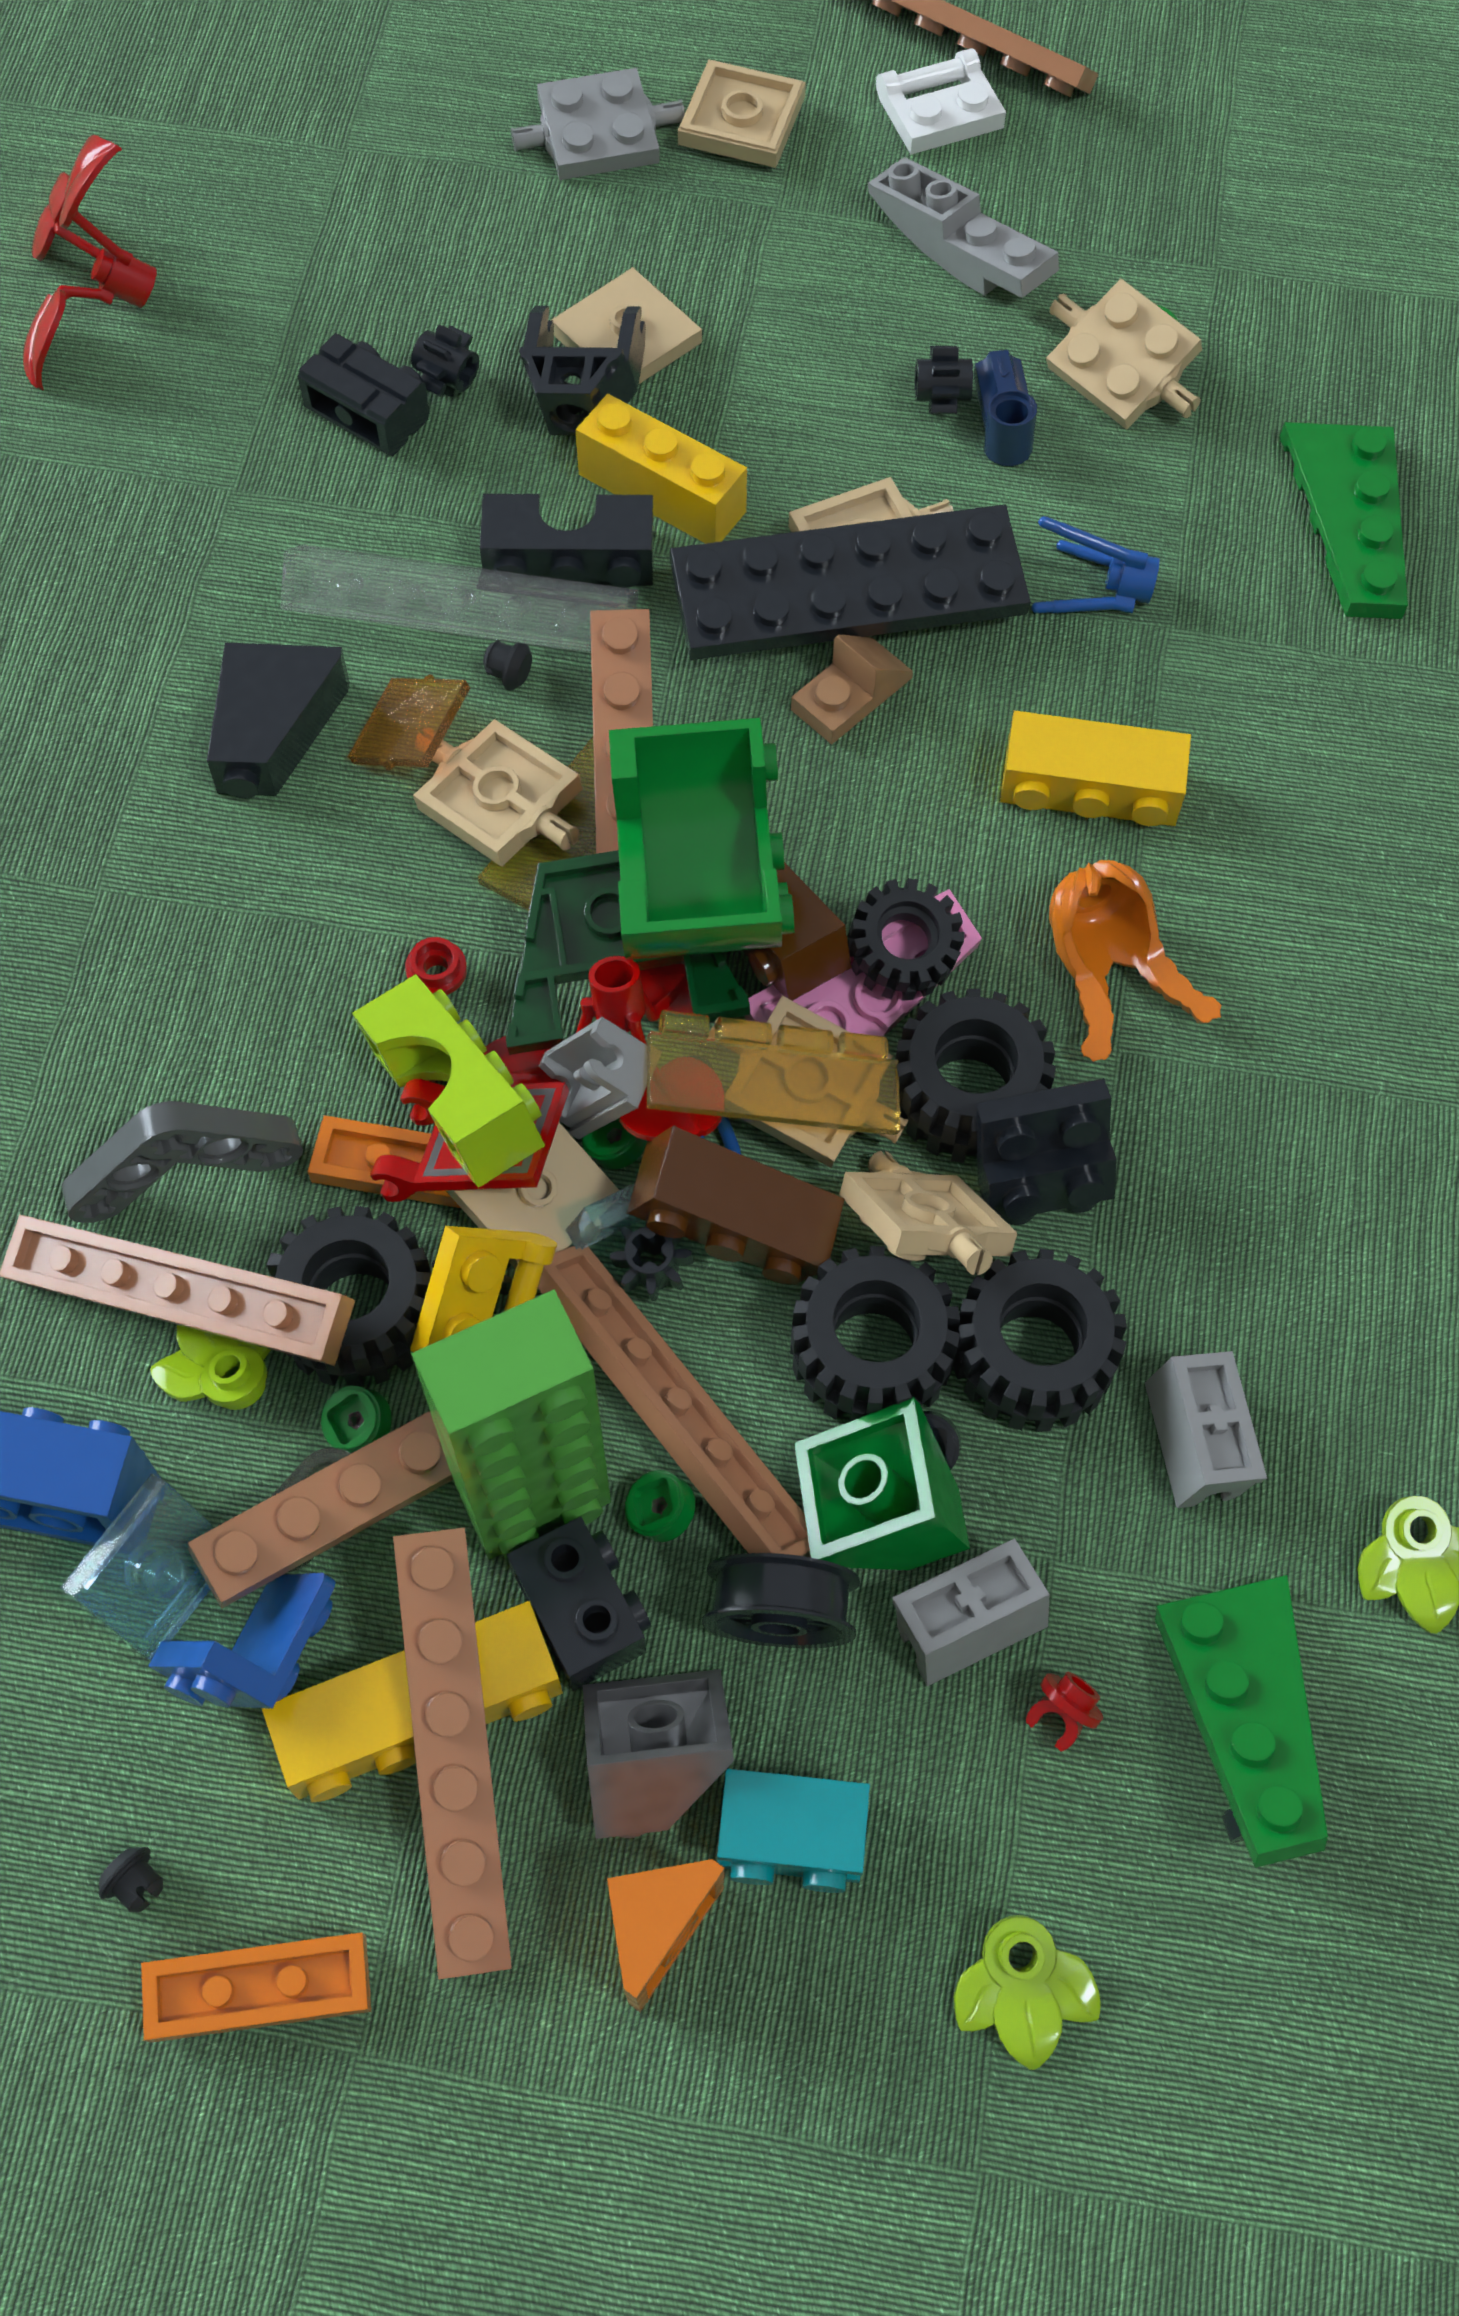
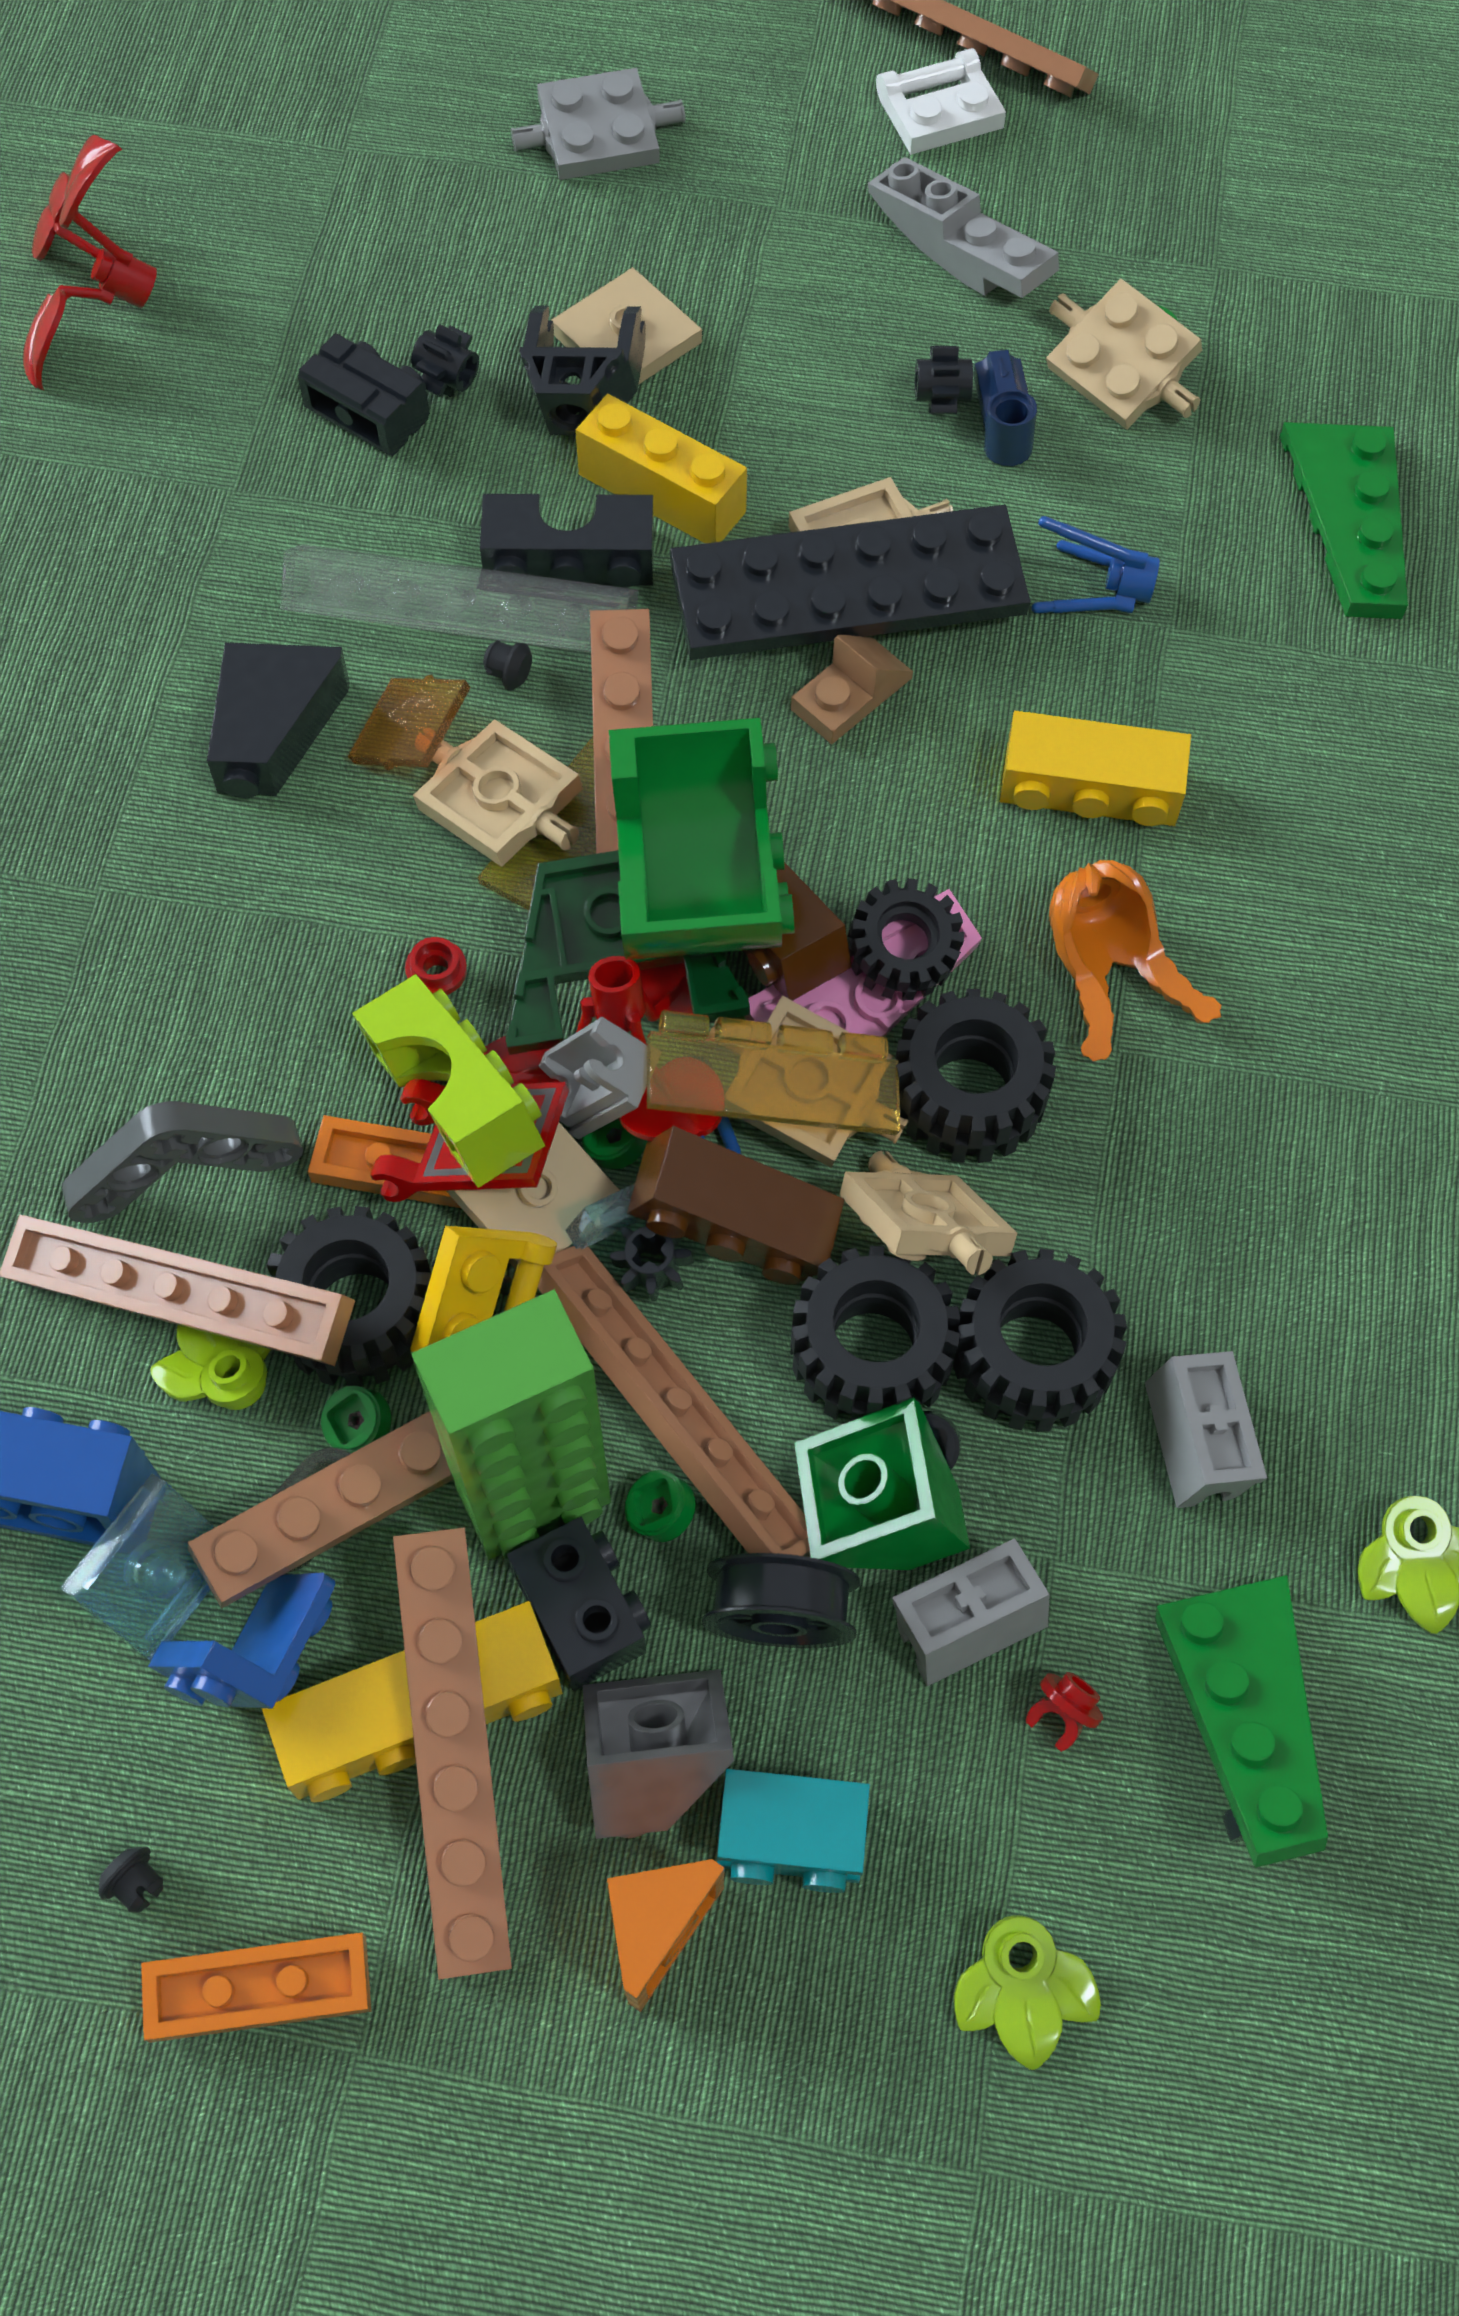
tan plate [678,60,806,168] -> none
black plate [976,1078,1117,1225] -> none

